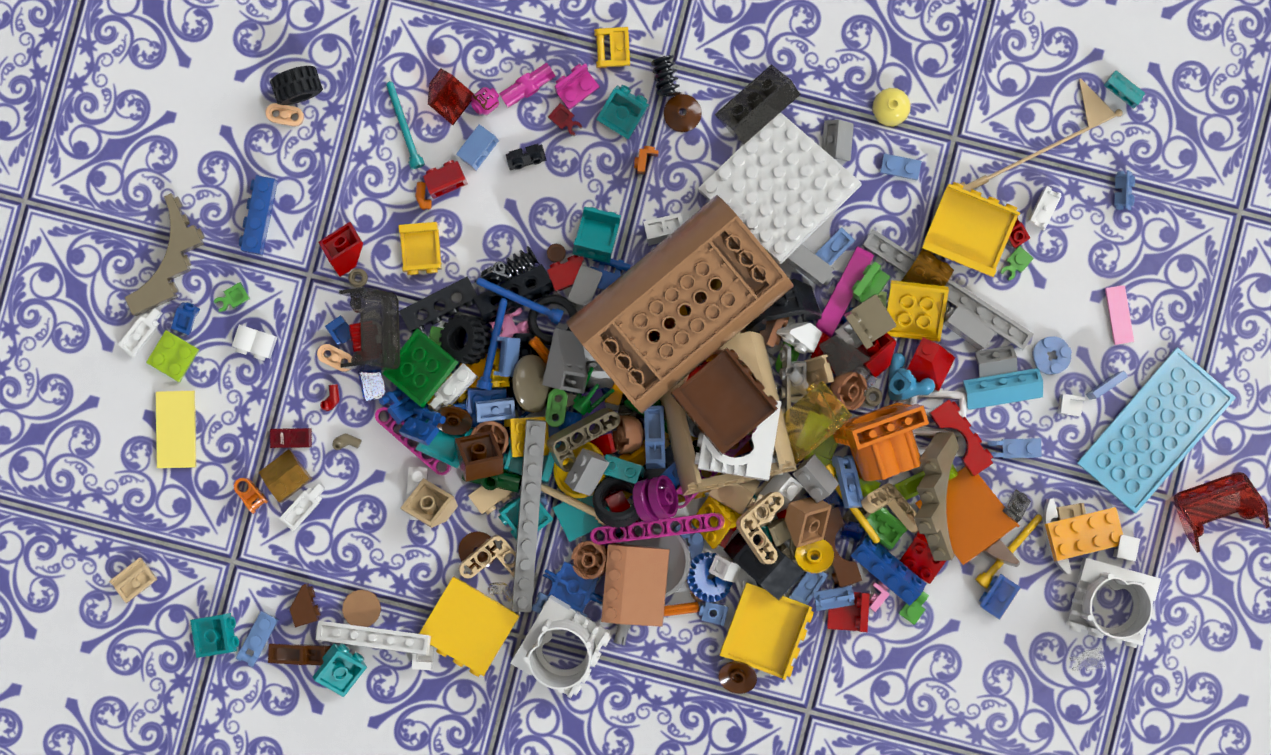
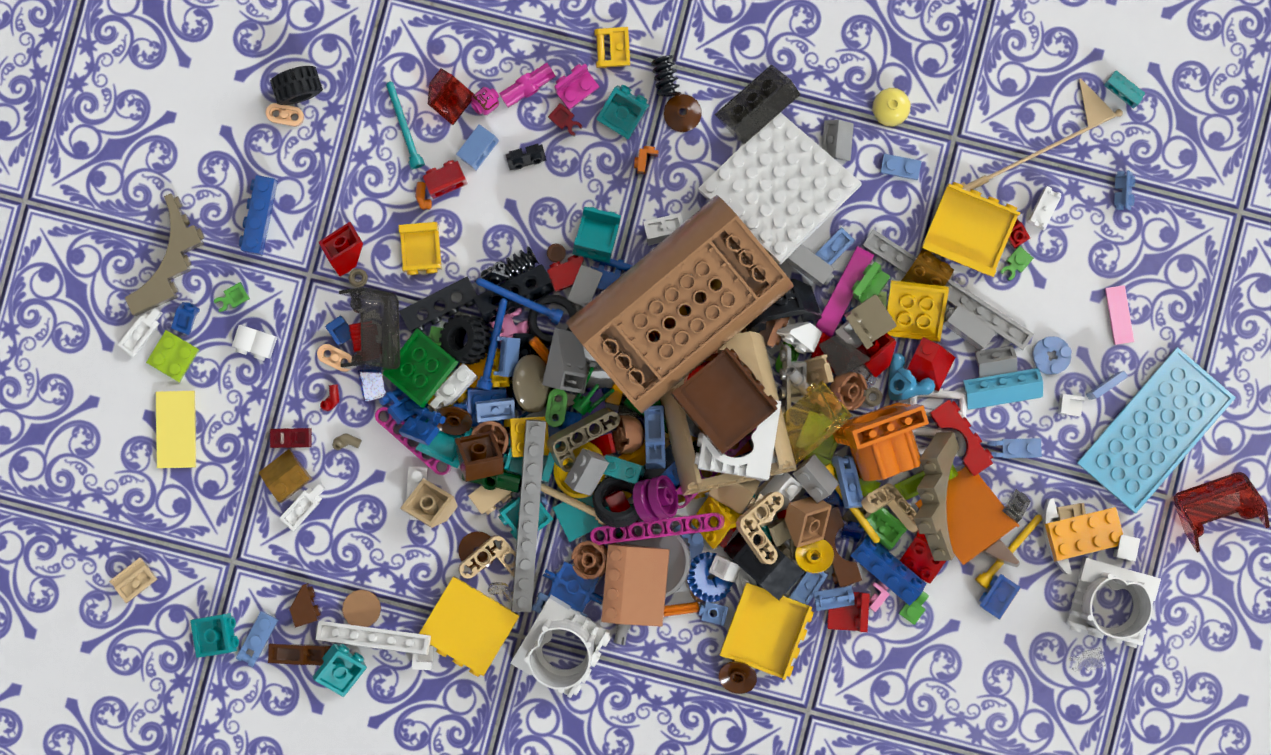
orange piece [234,478,269,514] -> none

